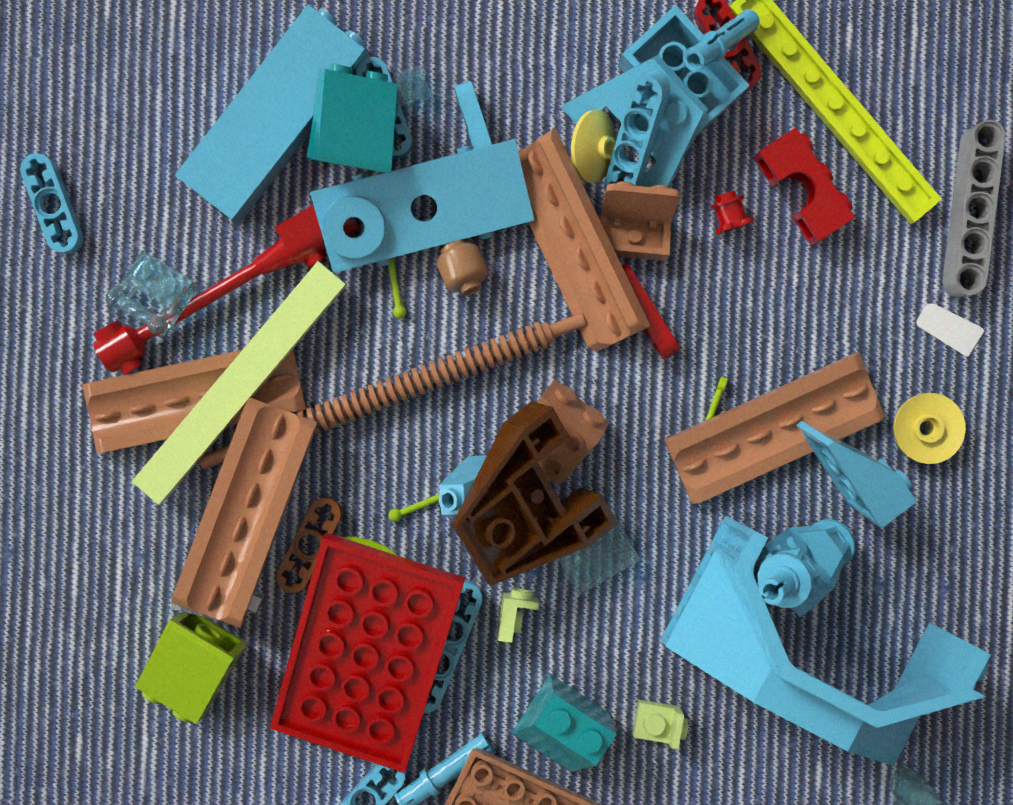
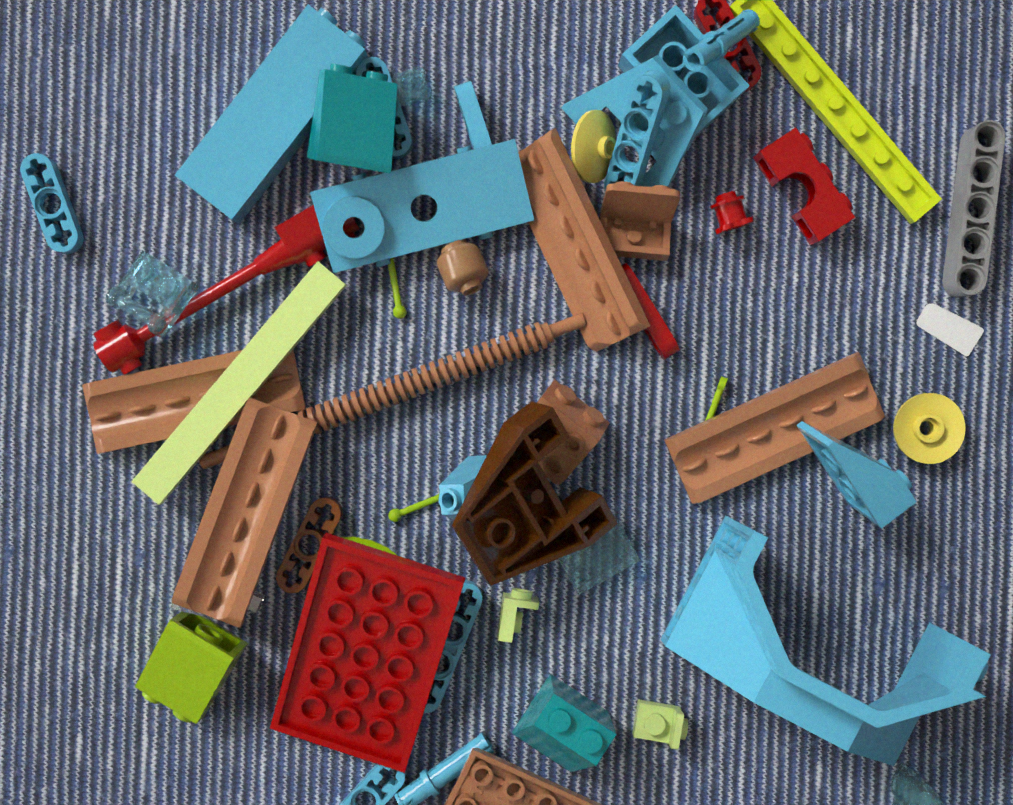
medium azure plate [757,519,855,617] -> none

